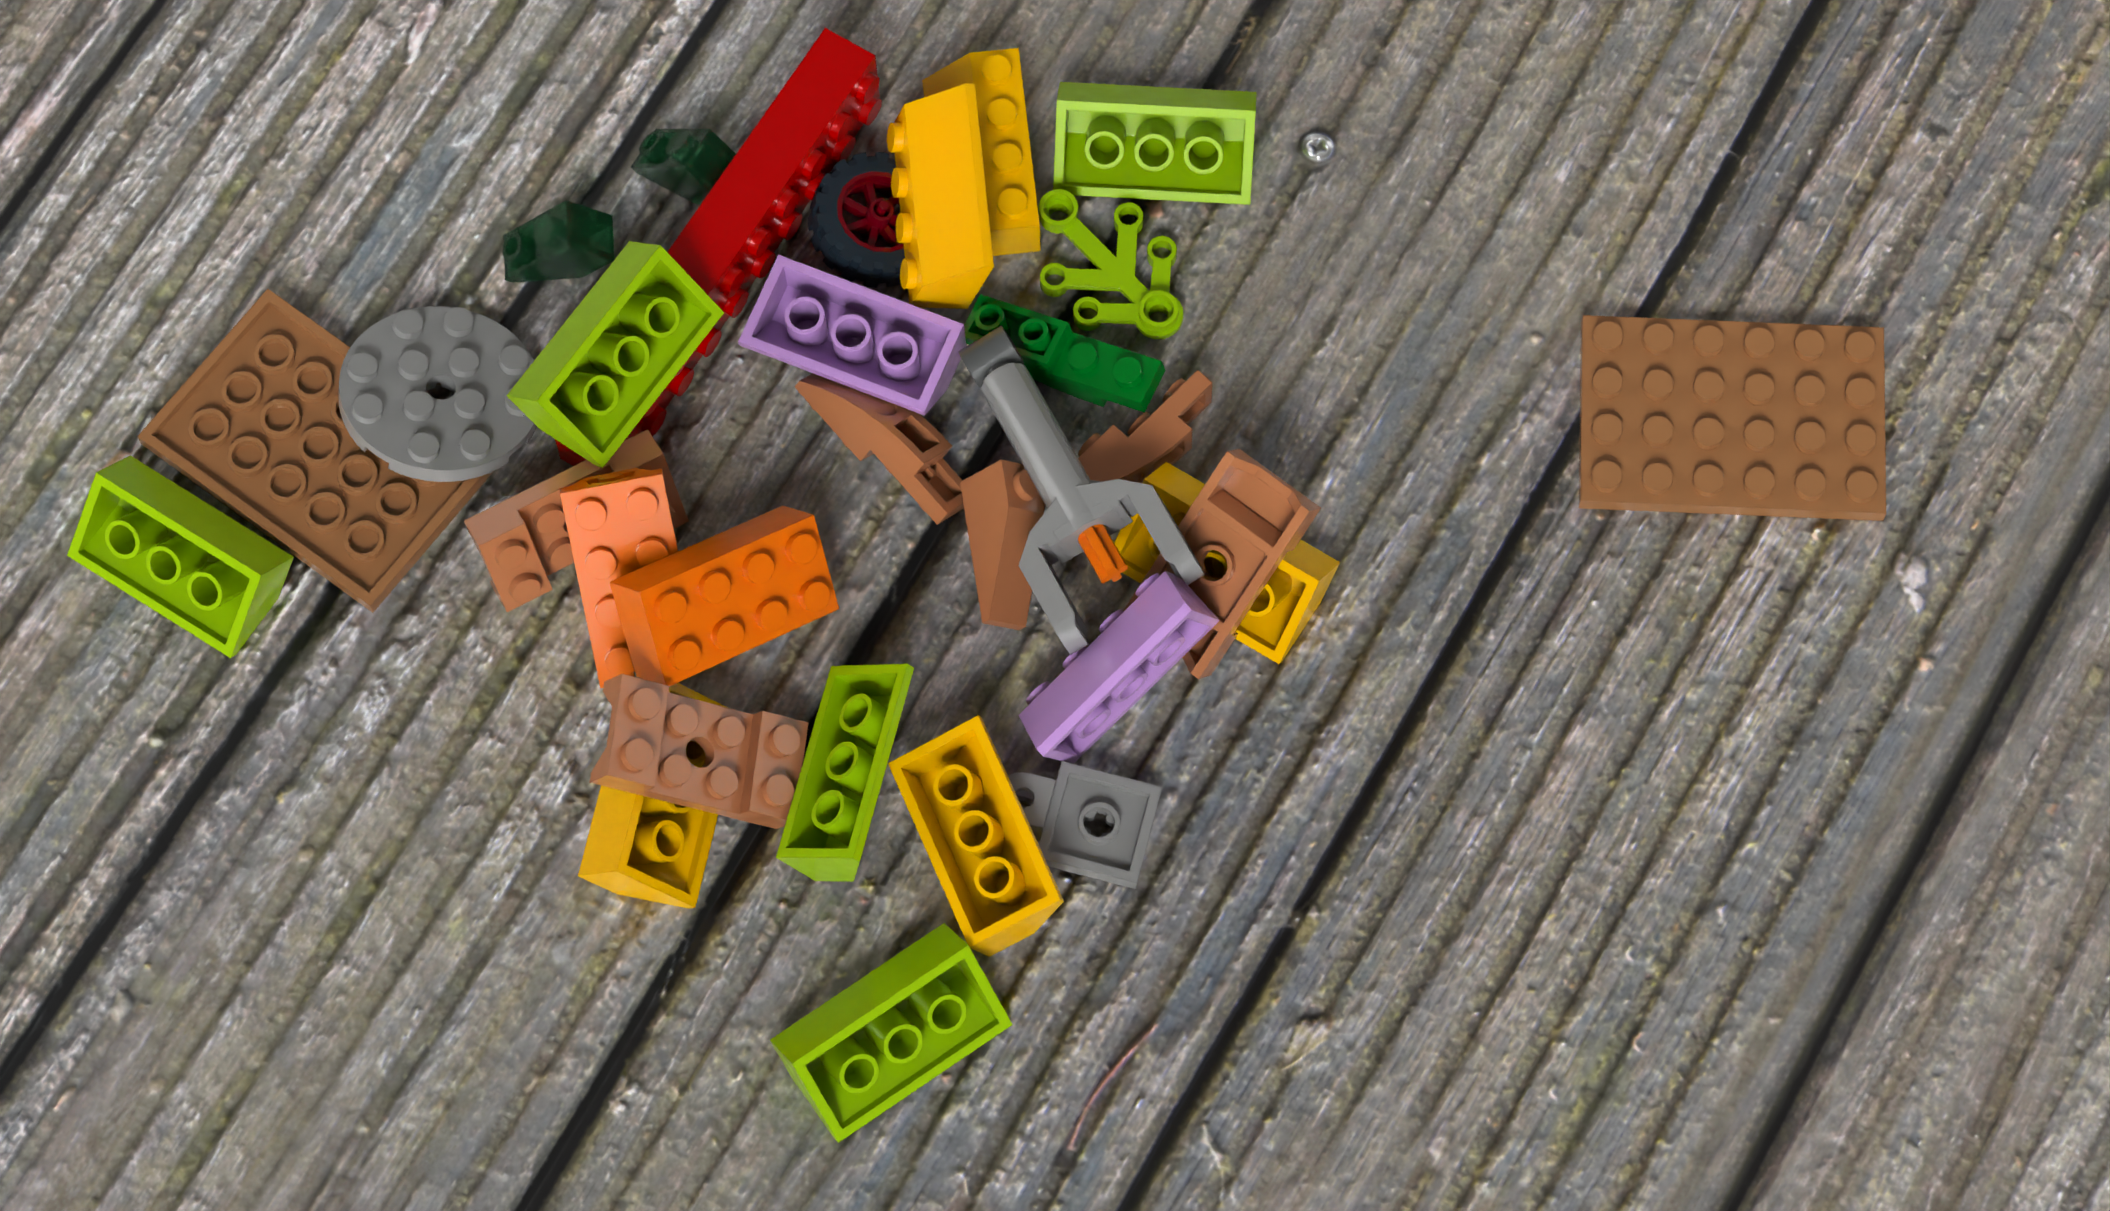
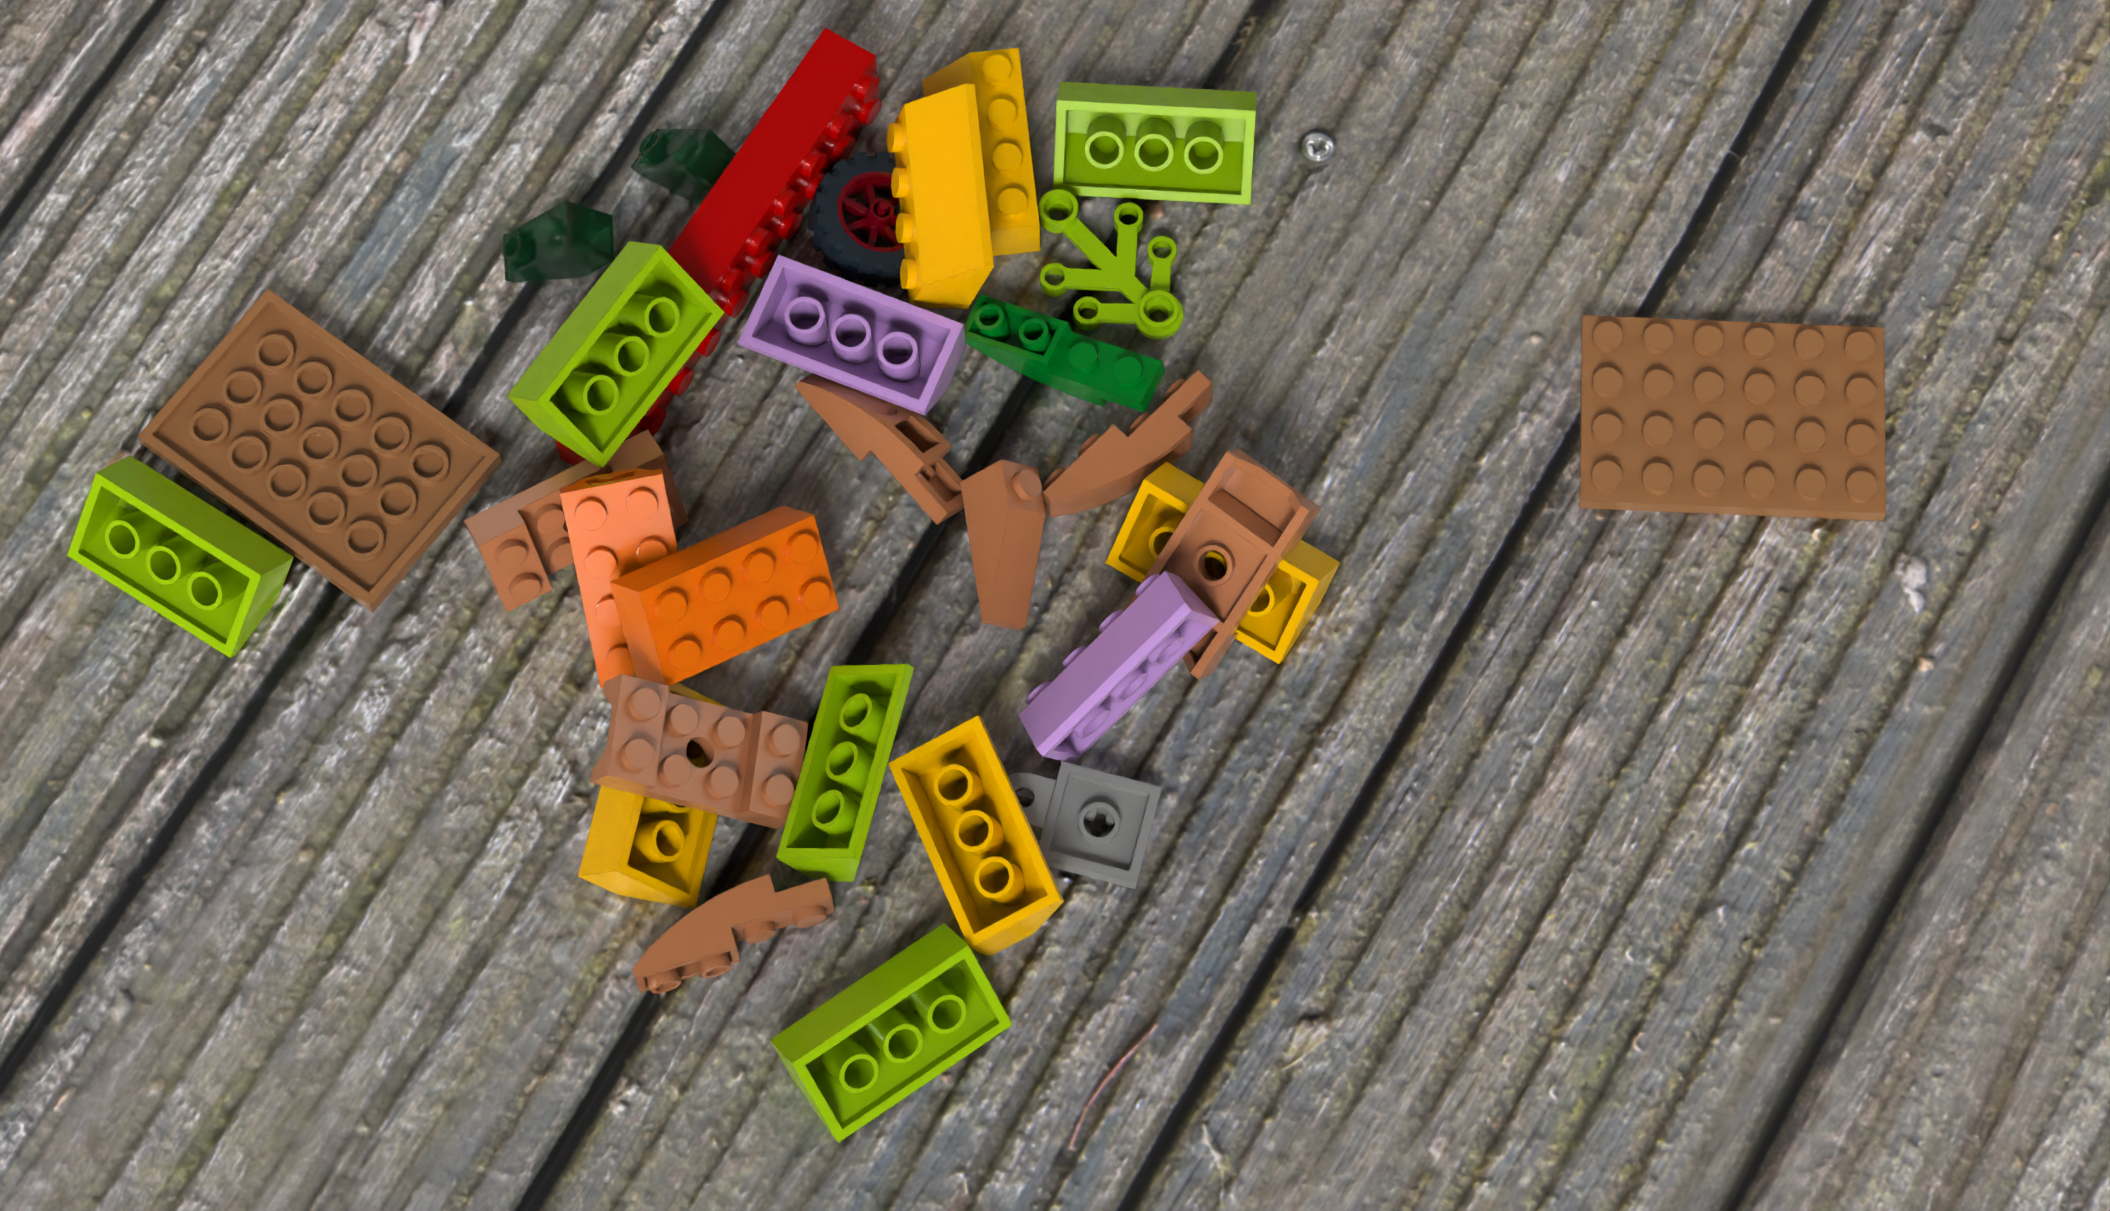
light grey plate [338,306,537,482] -> none
light grey piece [958,325,1205,655] -> none
none -> nougat slope [632,874,835,994]

